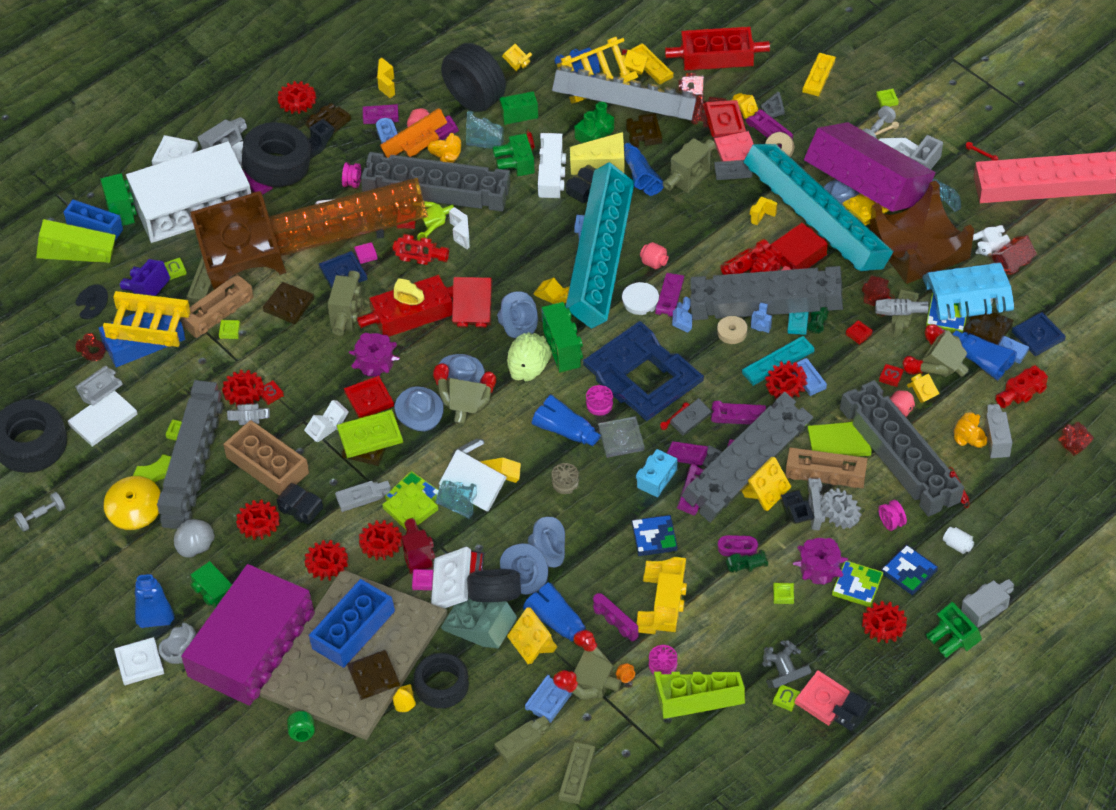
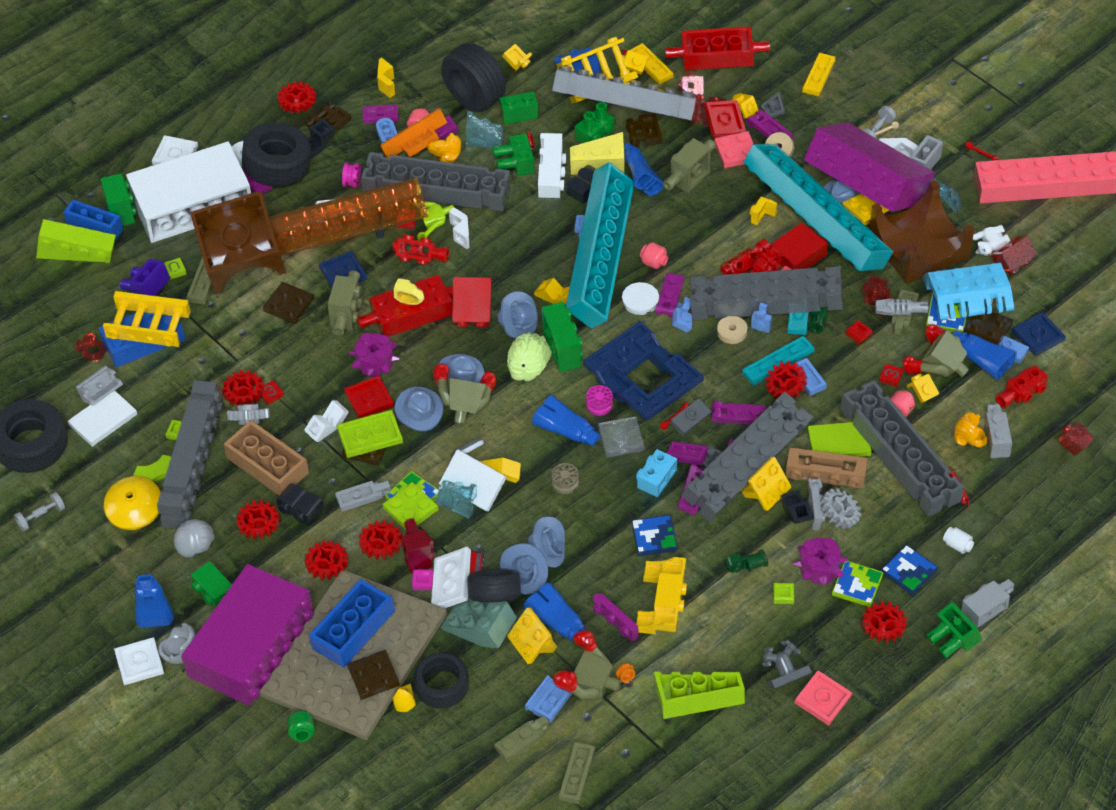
black piece [75,284,108,319] -> none
medium nougat brick [180,274,253,338] -> none
light grey hinge [198,117,247,150] -> none
lime tile [219,320,240,339] -> none
dark pink tile [354,242,377,264] -> none
dark pink wheel [649,645,678,675] -> none
dark grey plate [714,160,752,180] -> none
magenta plate [718,535,758,556] -> none
lime tile [773,685,800,712] -> none
black brick [832,691,873,731] -> none
lime tile [876,89,899,107] -> none
dark pink wheel [878,500,907,531] -> none

